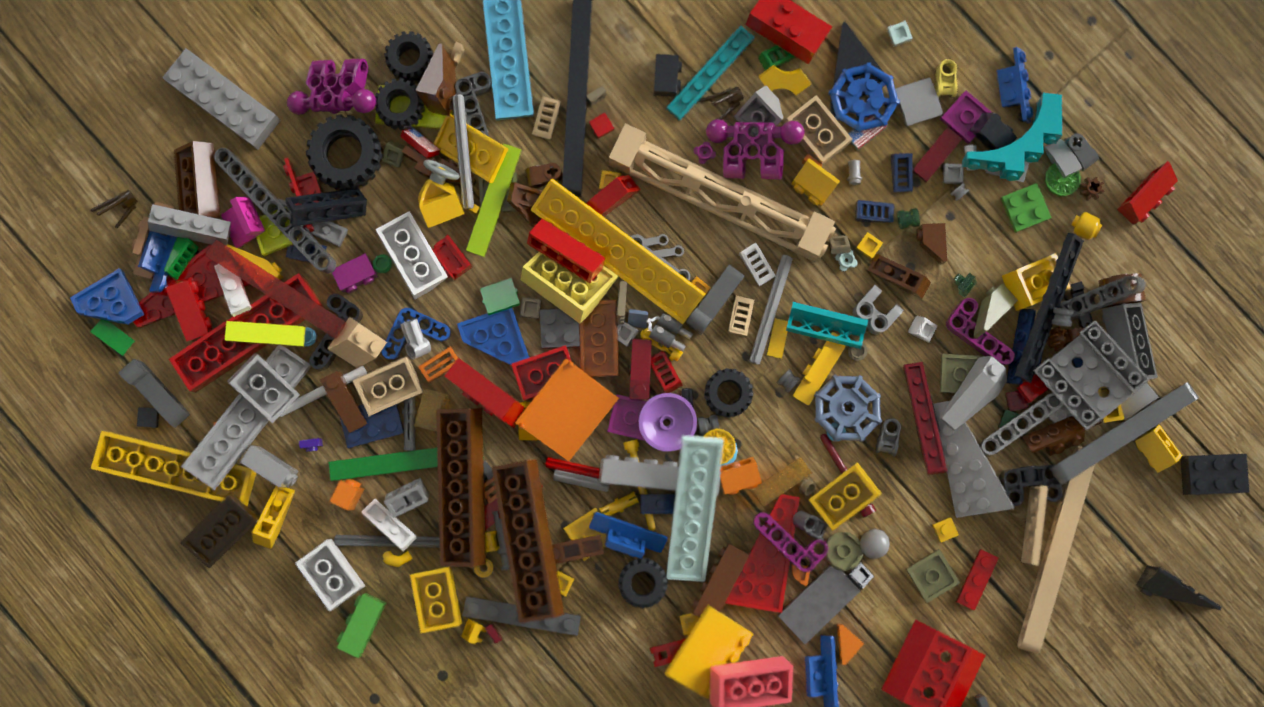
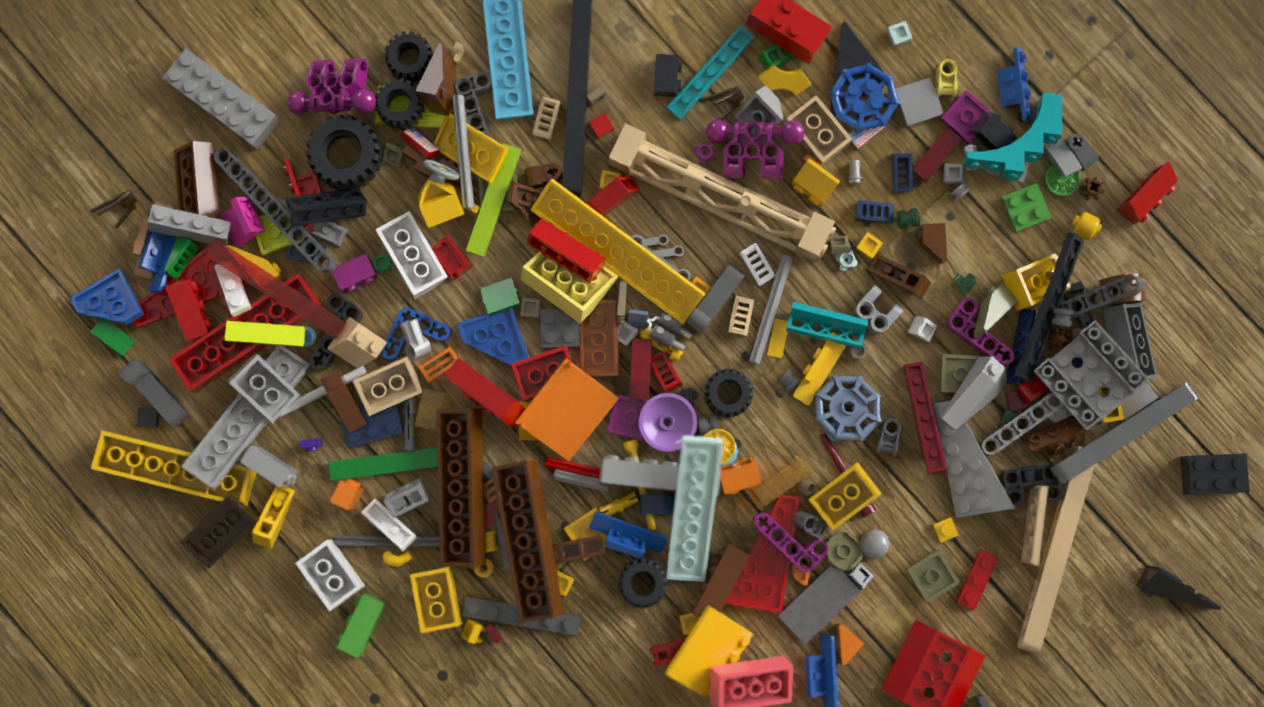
yellow brick [1135,424,1182,473] -> none

